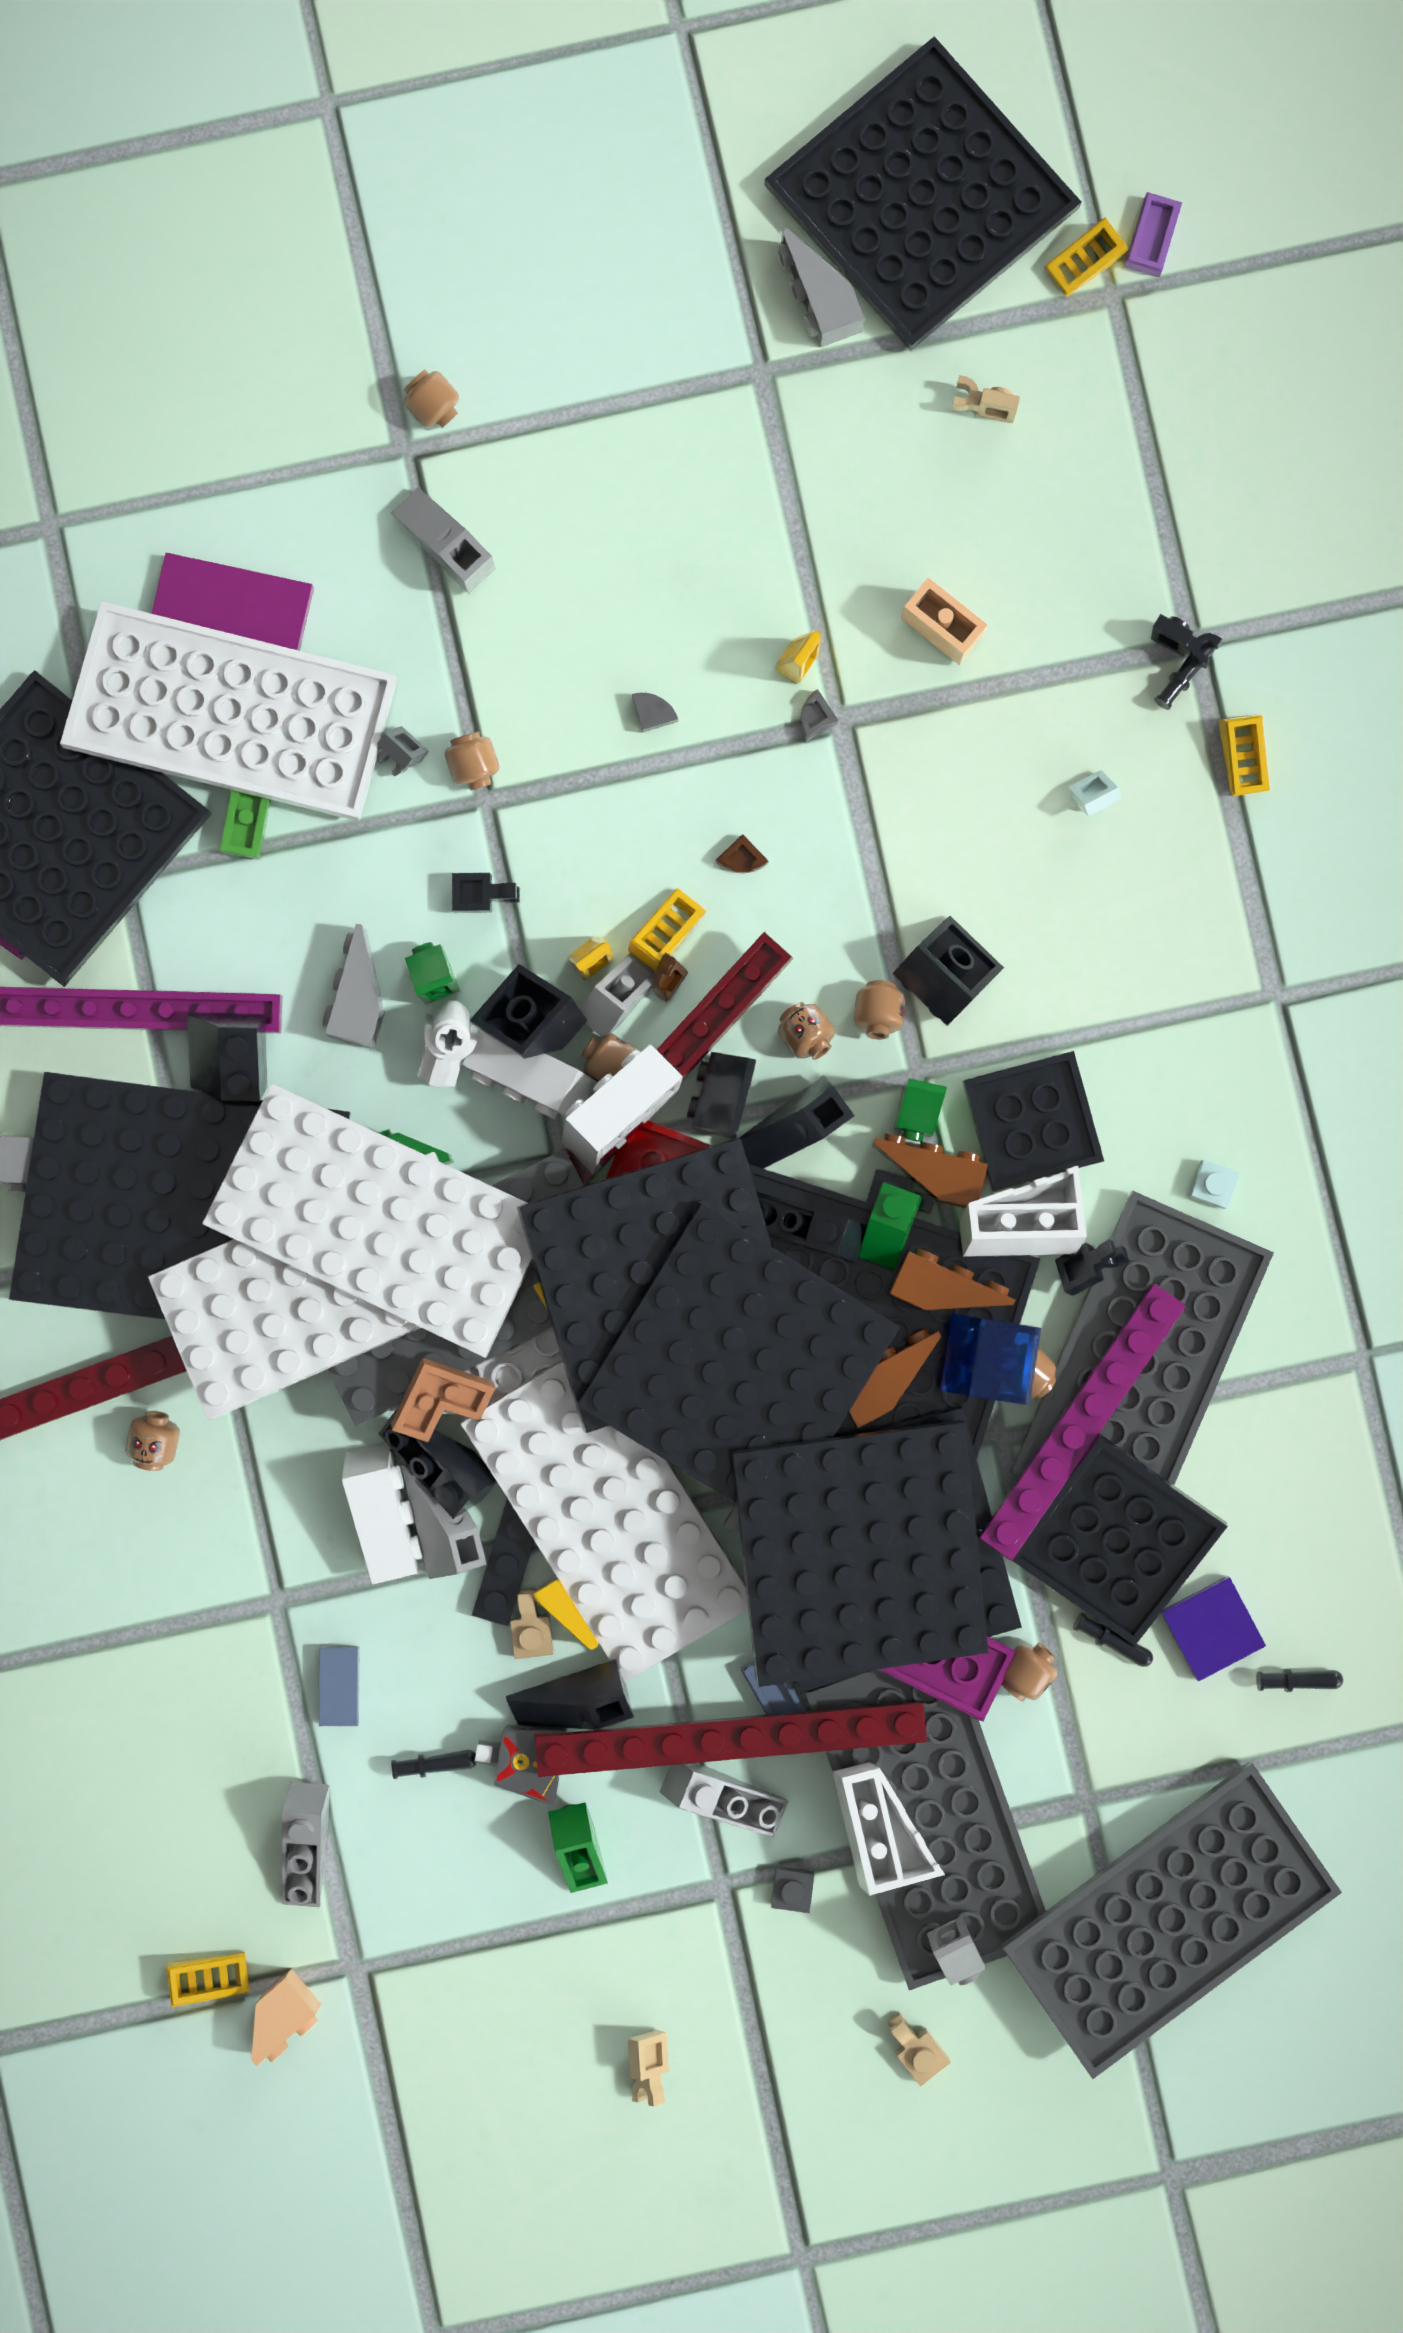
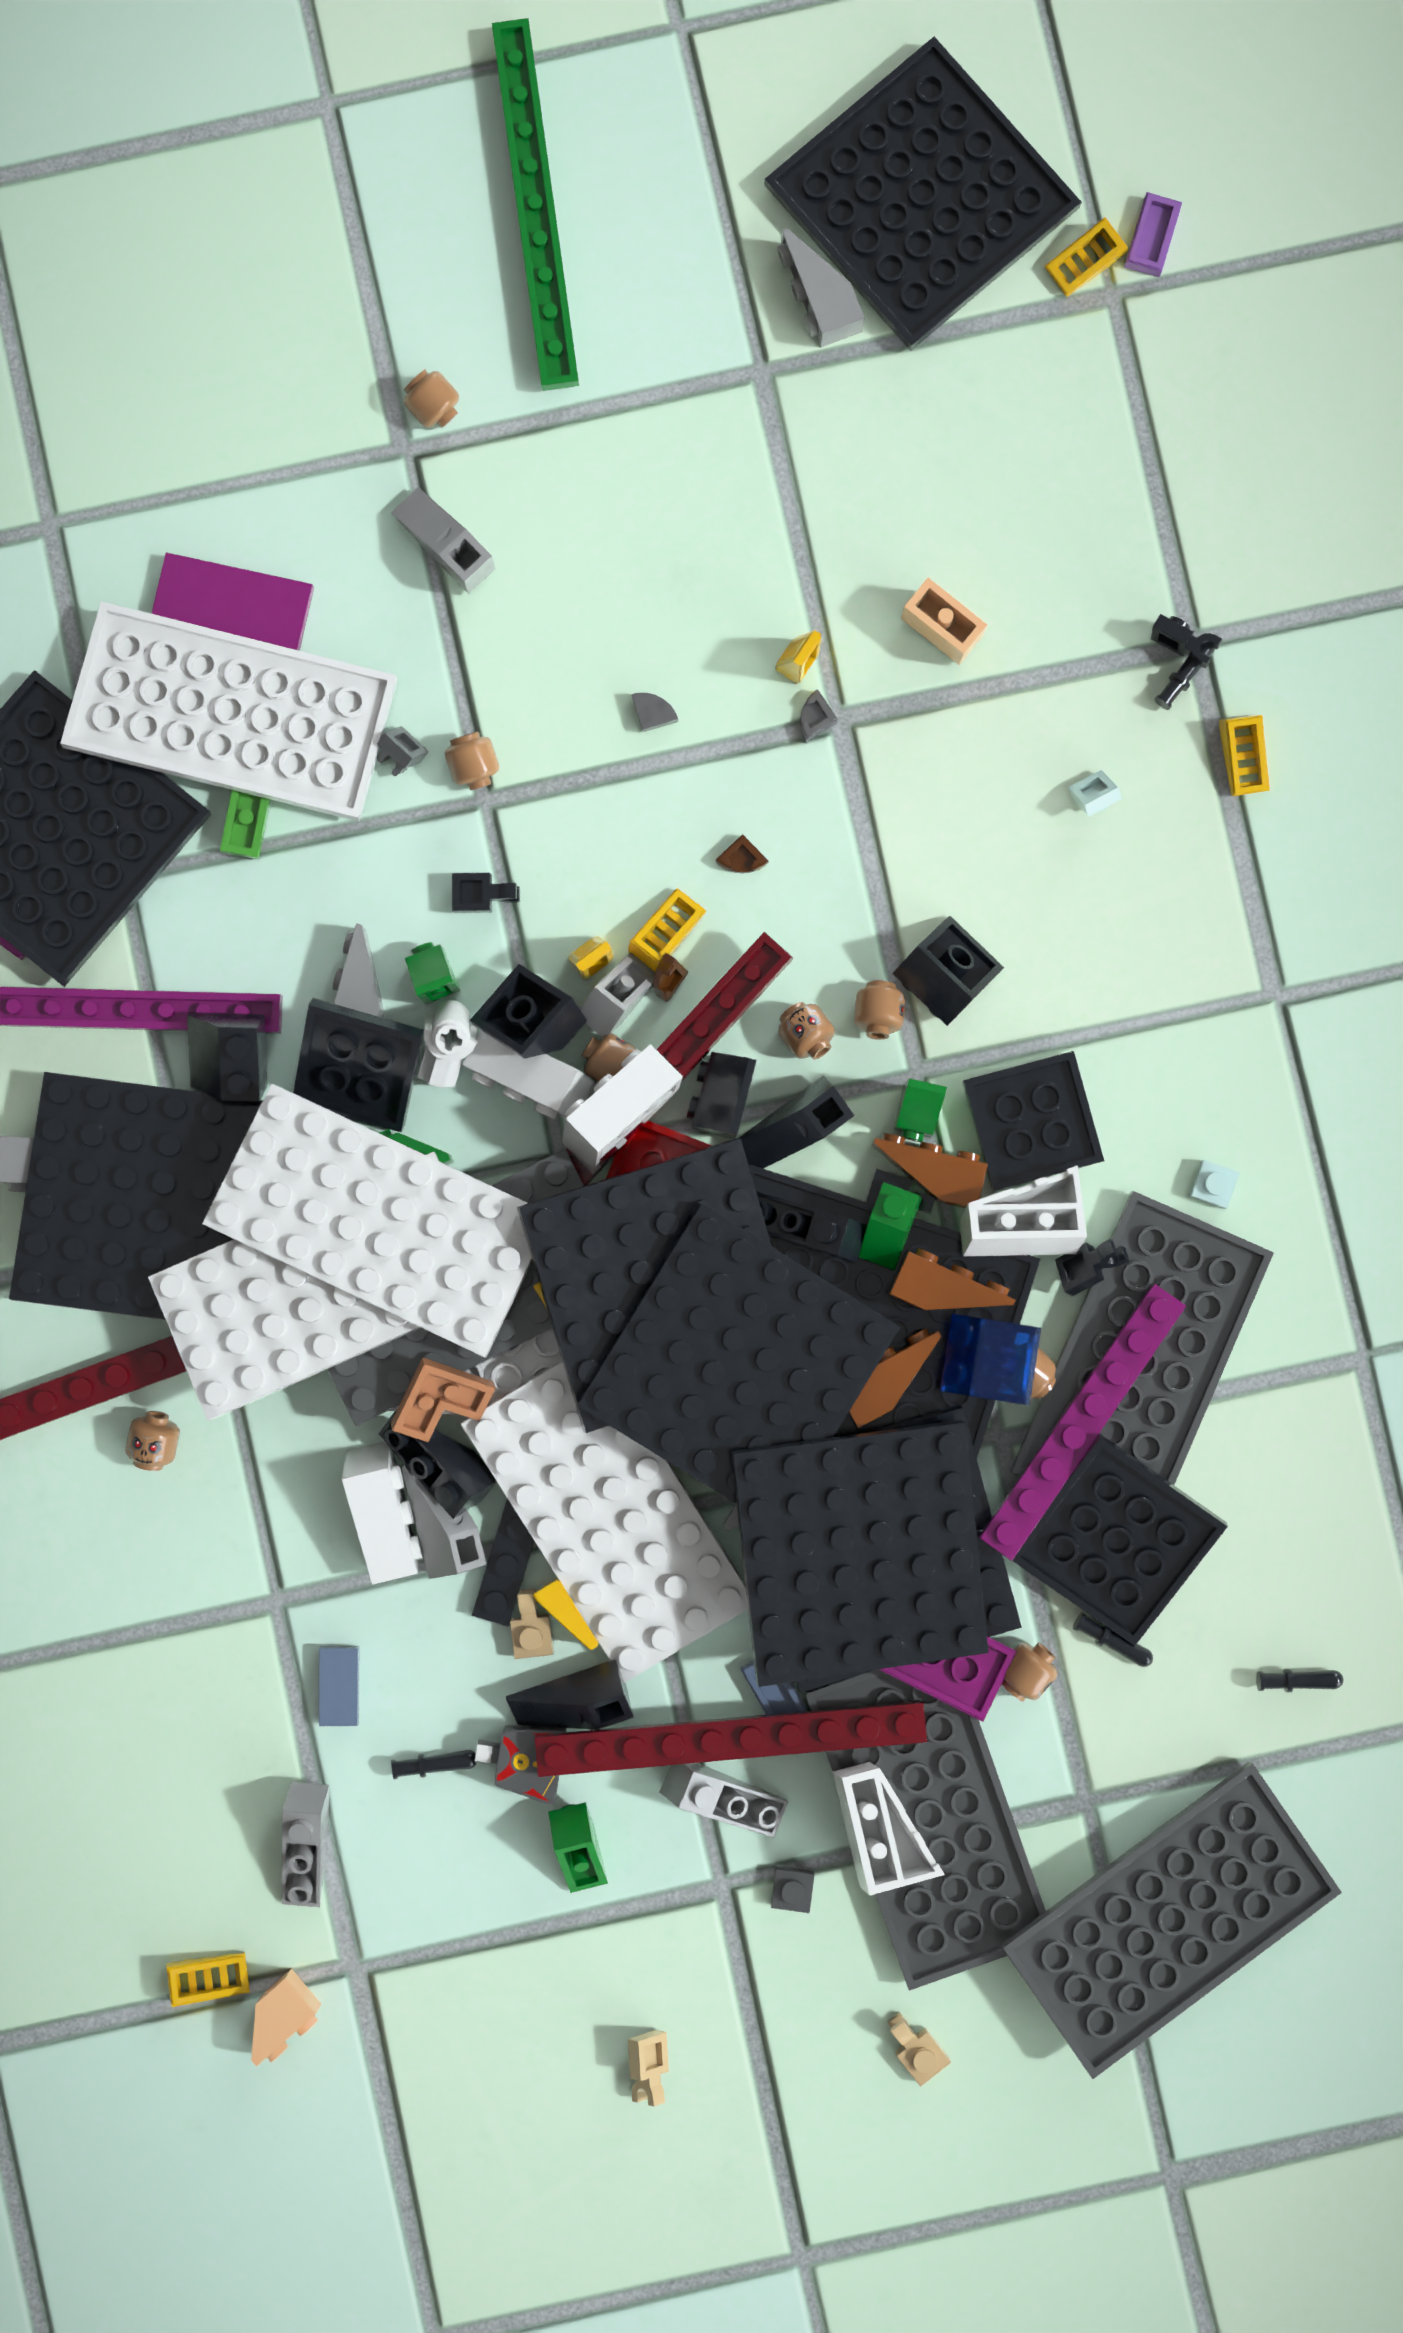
light grey slope [927,1916,986,1986] -> none
tan plate [951,375,1021,424] -> none
dark purple tile [1161,1576,1266,1682] -> none
none -> black plate [293,998,424,1132]
none -> green plate [492,18,579,391]

